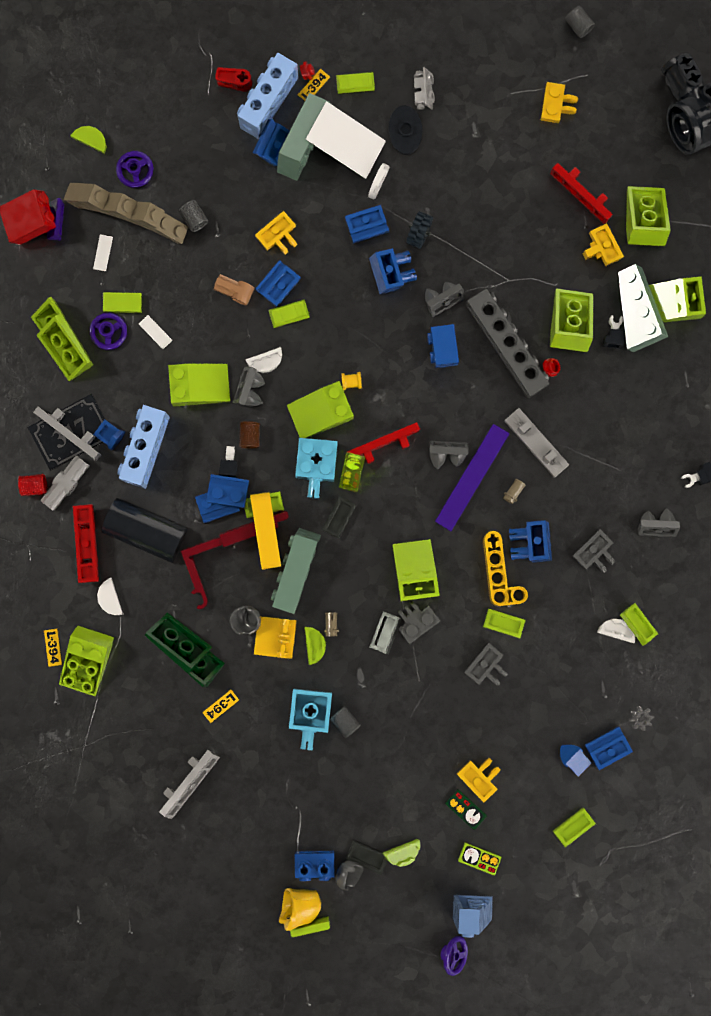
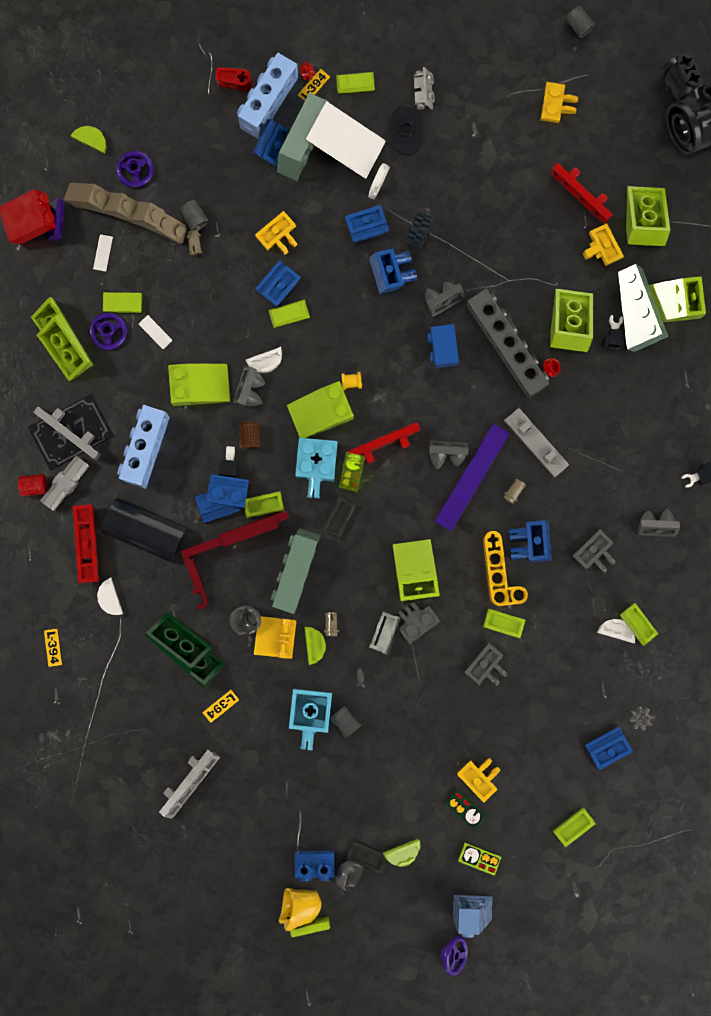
lime slope [59,626,114,696] -> none
blue tile [93,419,125,450] -> none
medium nougat piece [214,274,255,306] -> none
yellow beam [250,492,281,570] -> none
tile [560,745,591,776] -> none
none -> dark tan pin [186,230,202,255]

